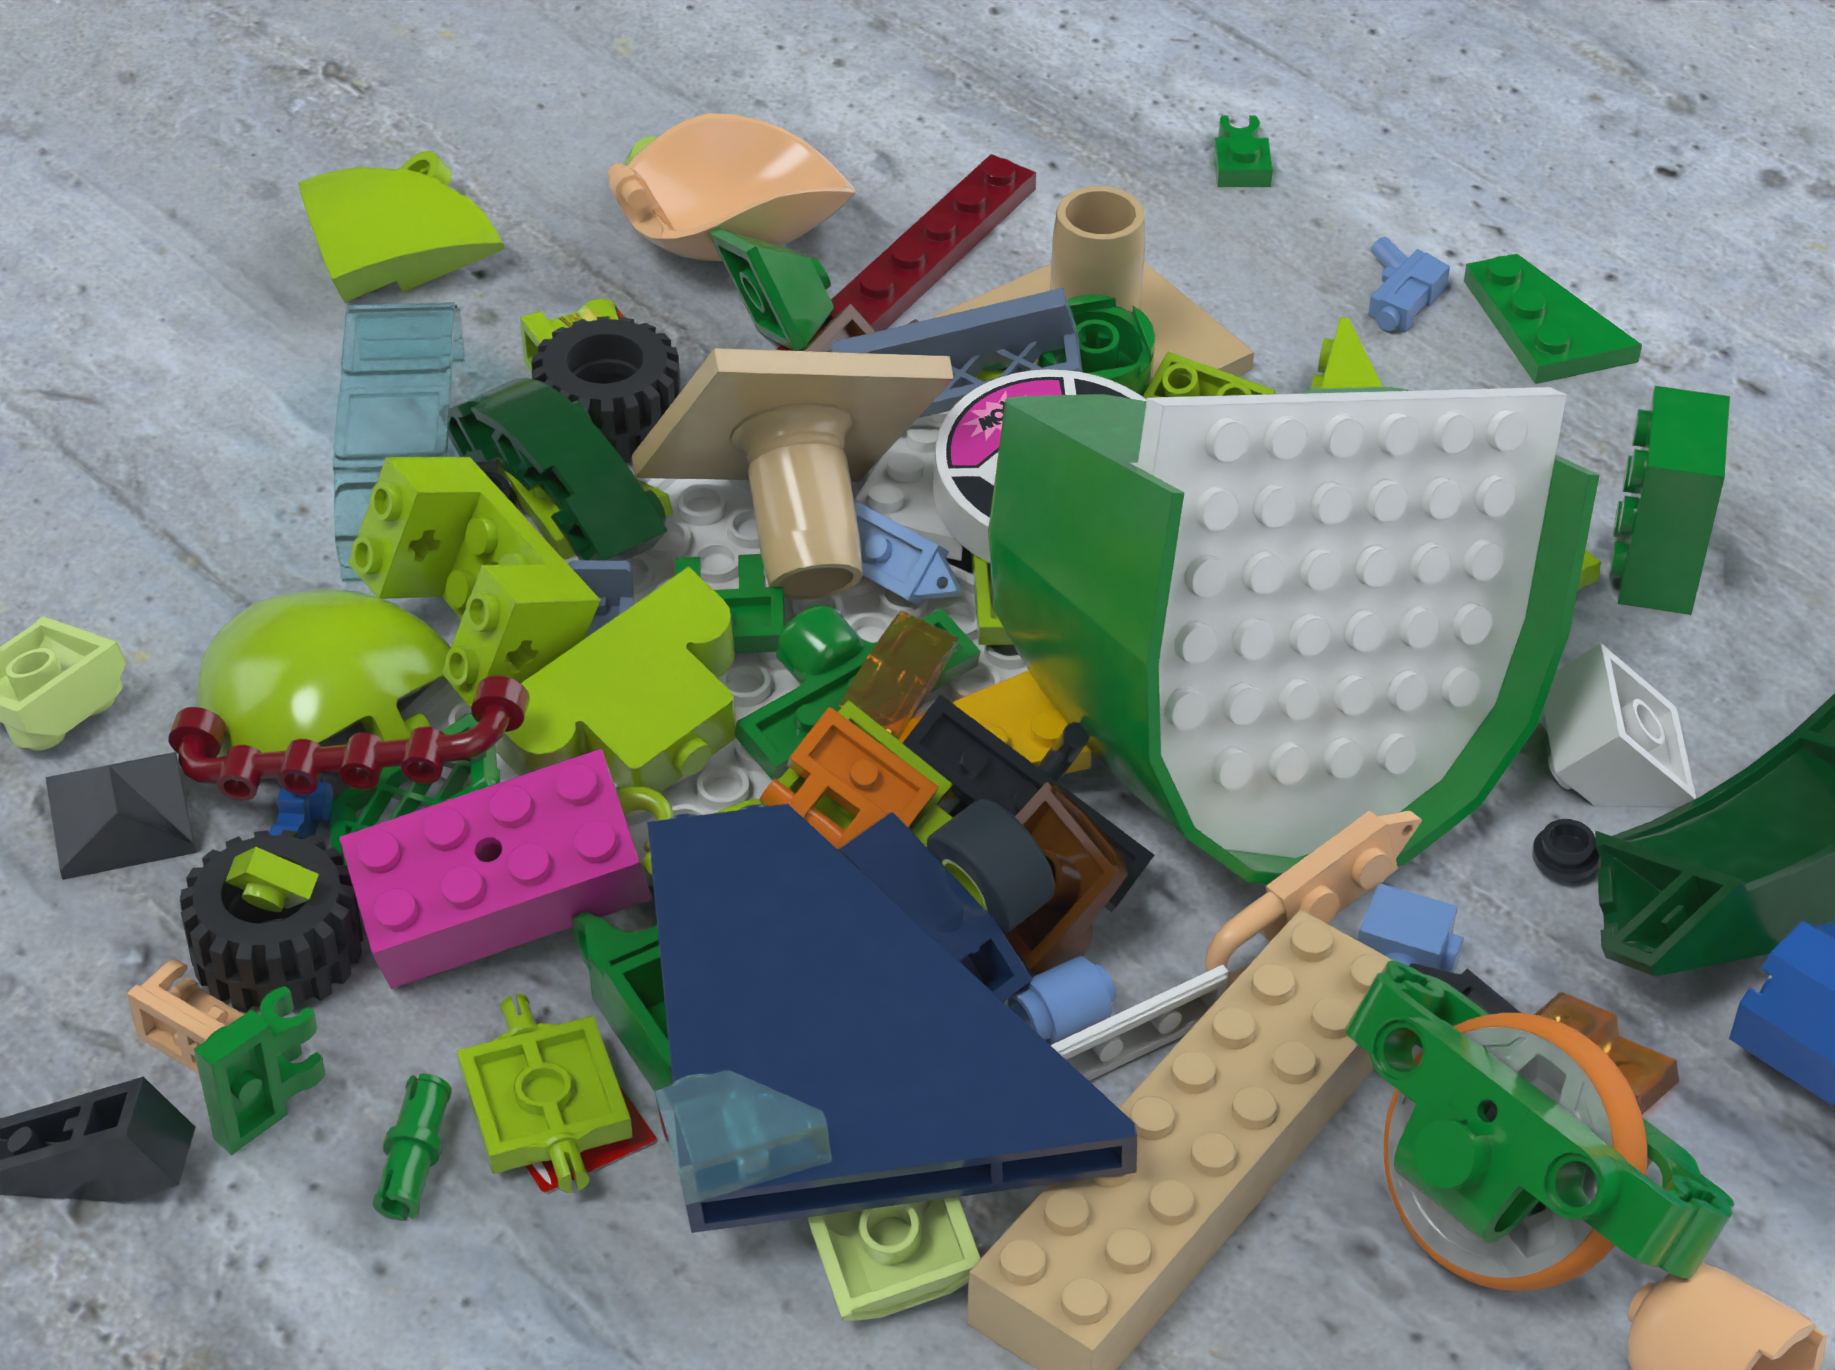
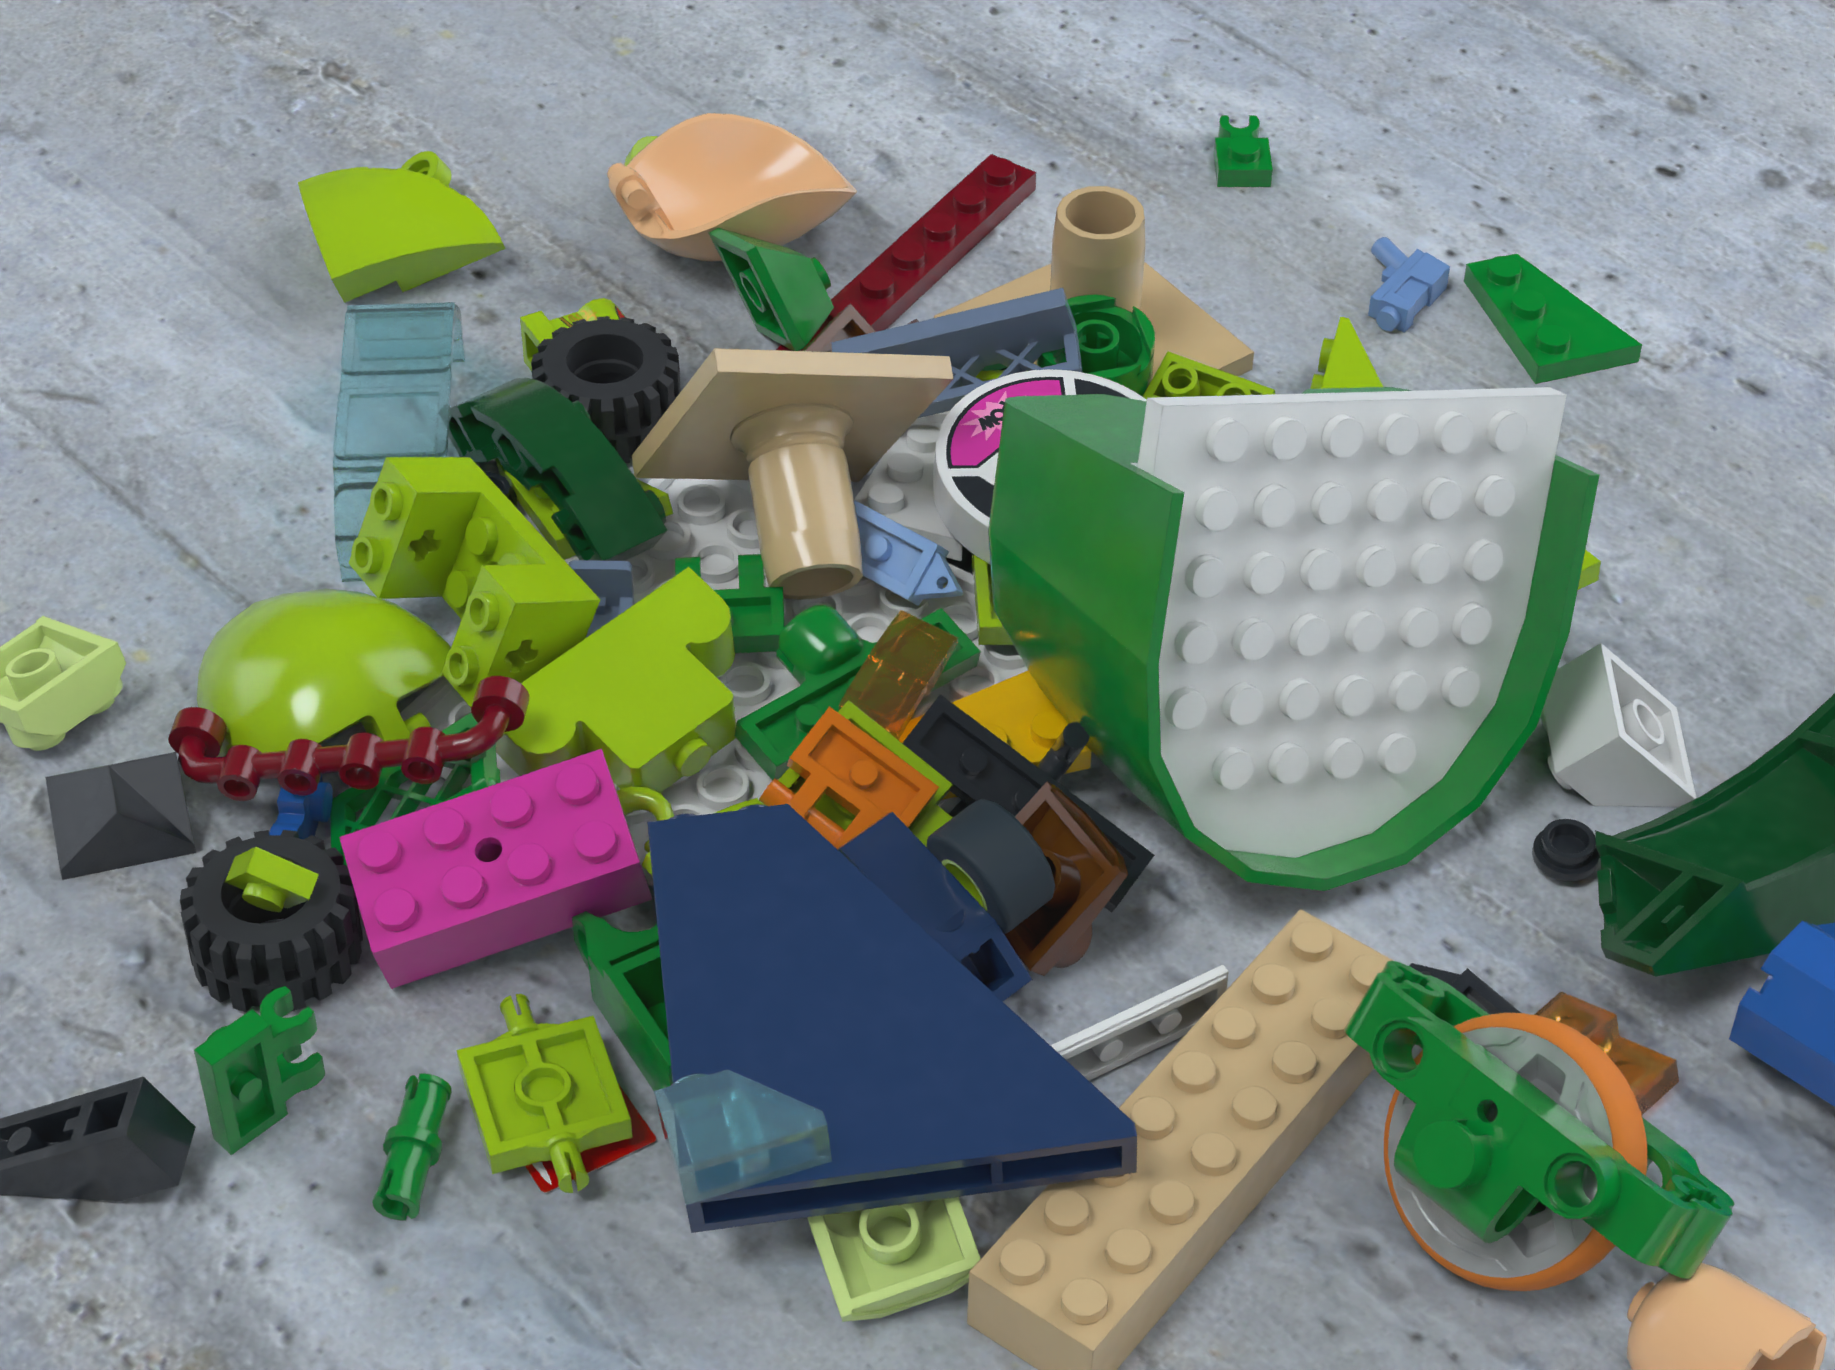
light nougat hinge [127,959,244,1074] -> none
medium blue brick [1008,956,1116,1045] -> none
light nougat plate [1205,810,1422,989] -> none
medium blue brick [1358,883,1464,973] -> none
green piece [1609,386,1730,615] -> none

